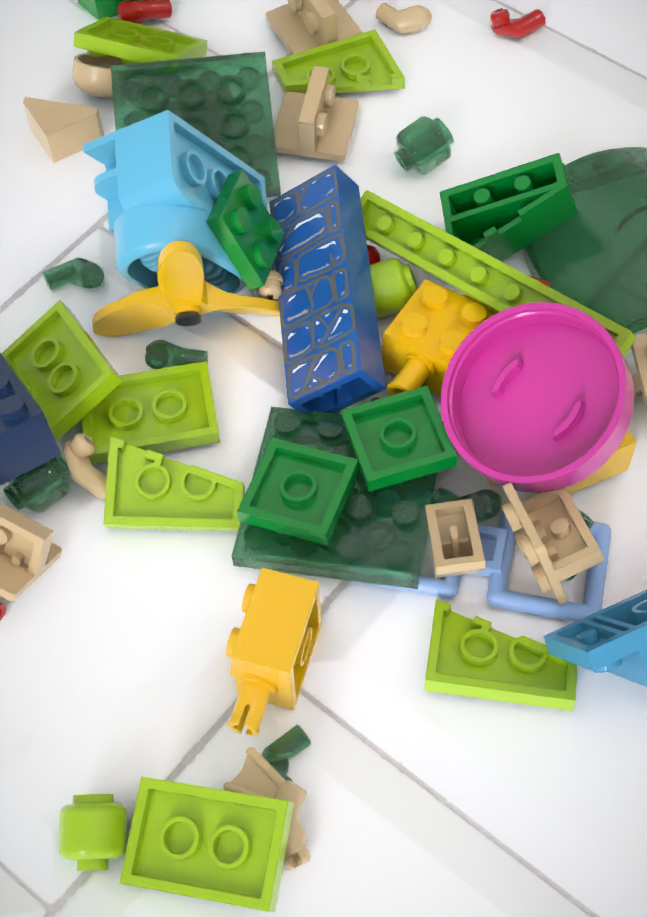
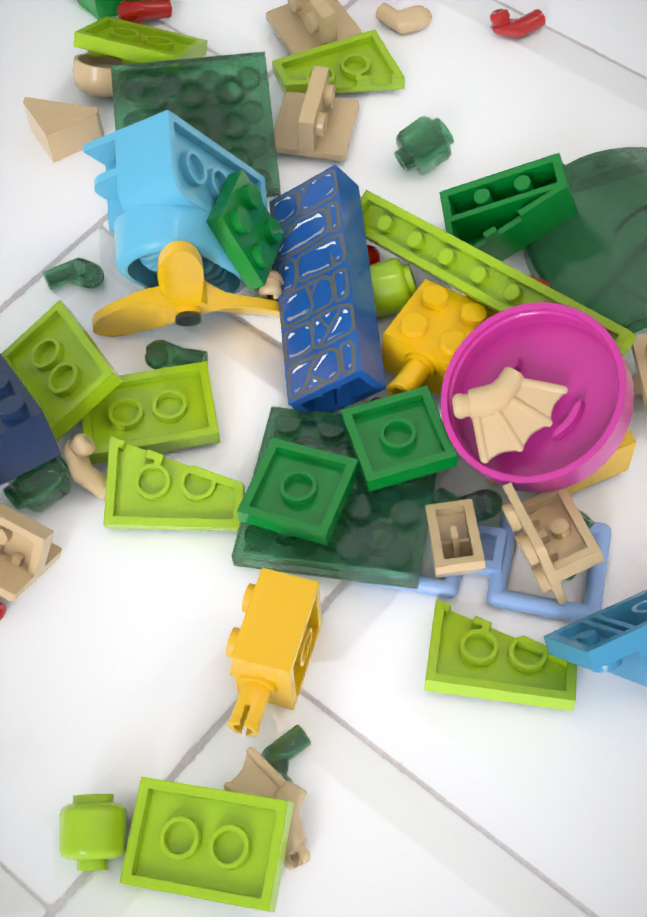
none -> tan arm [452,367,568,464]

